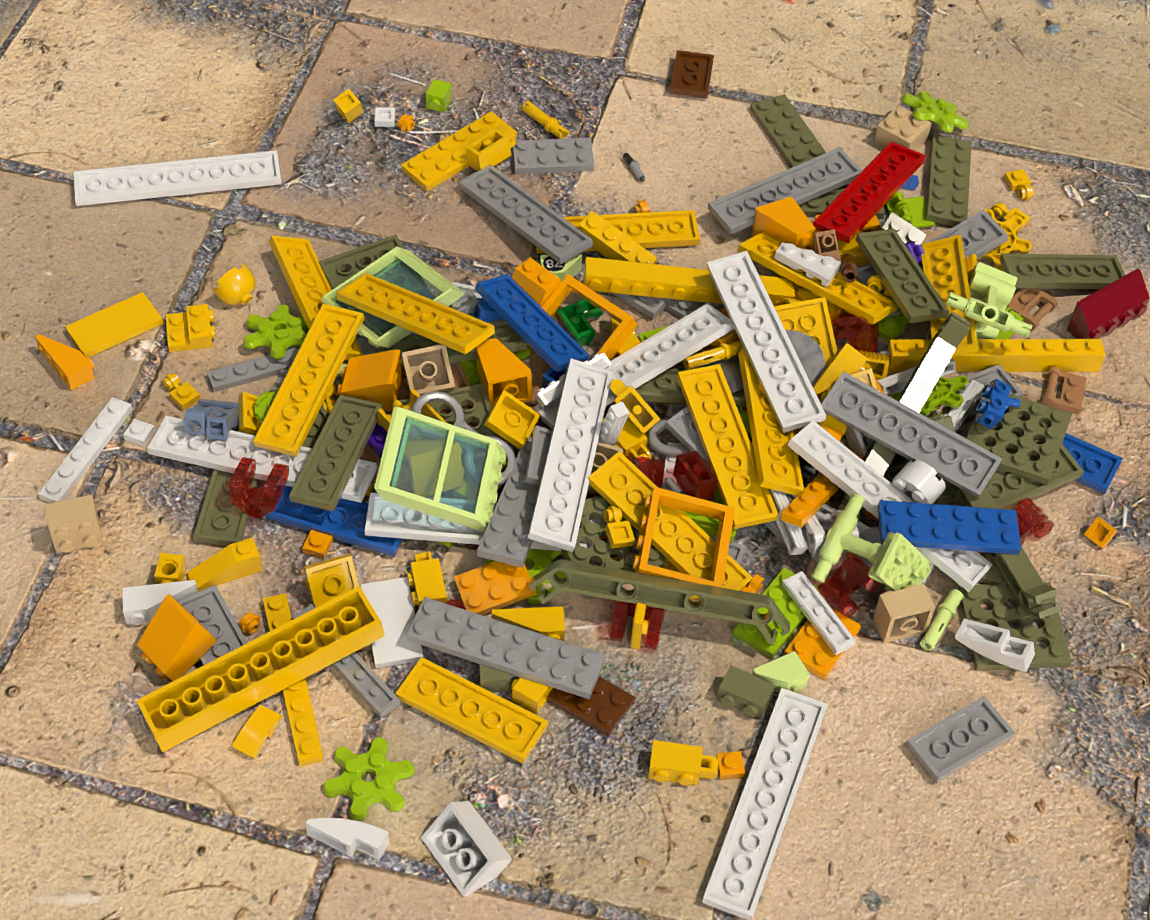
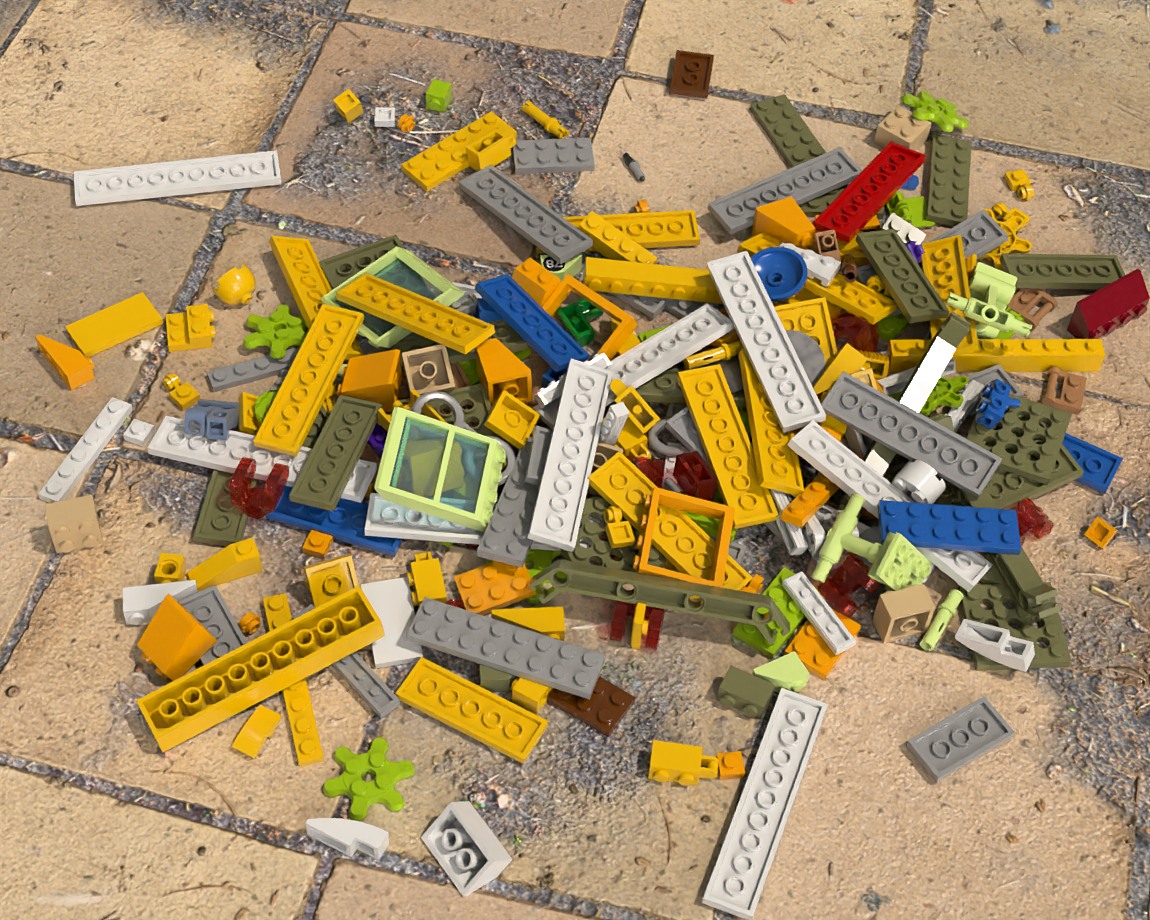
none -> blue dish [751,247,808,301]

